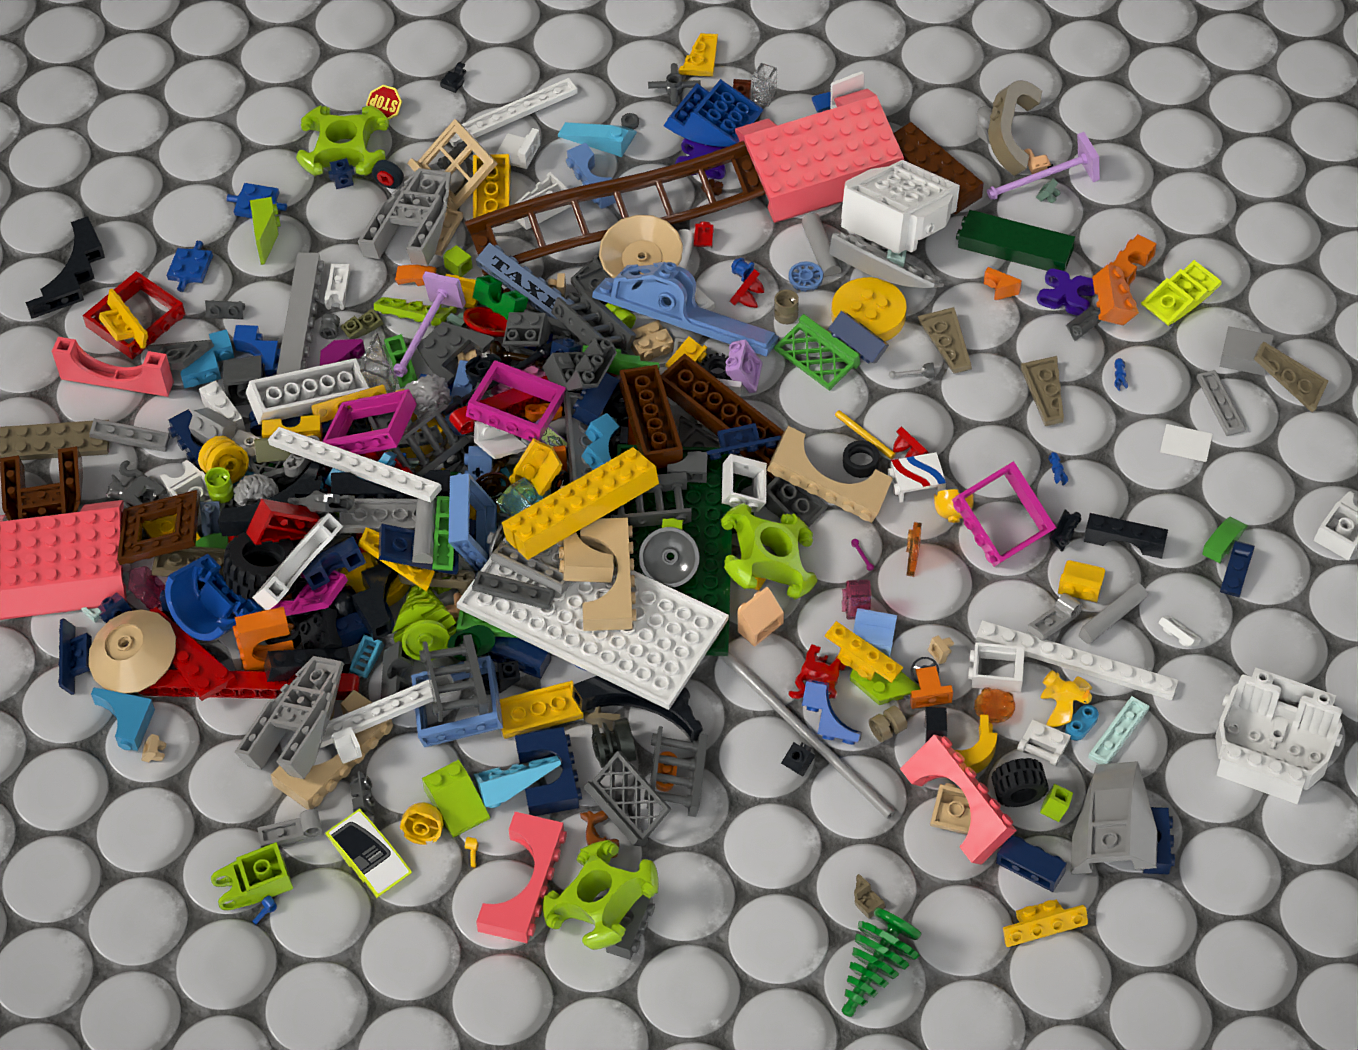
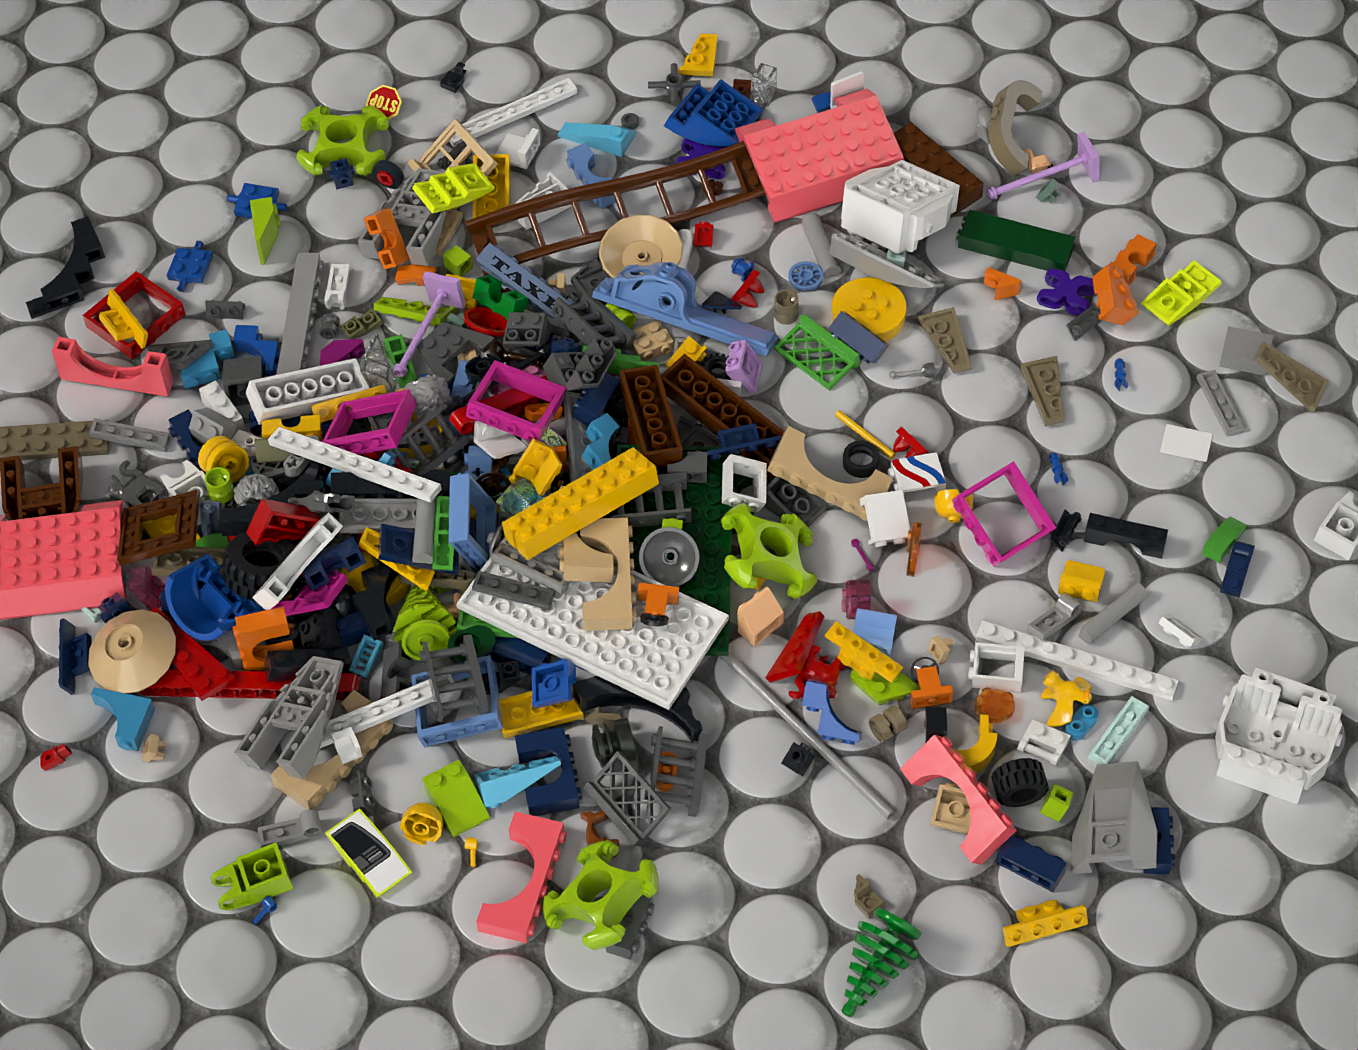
none -> red piece [40,744,72,771]
none -> orange arch [363,208,410,269]
none -> neon yellow slope [412,163,495,214]
none -> blue plate [532,659,576,709]
none -> orange piece [638,583,679,627]
none -> piece [702,291,742,314]
none -> red wing [765,611,825,683]
none -> white panel [859,490,911,547]

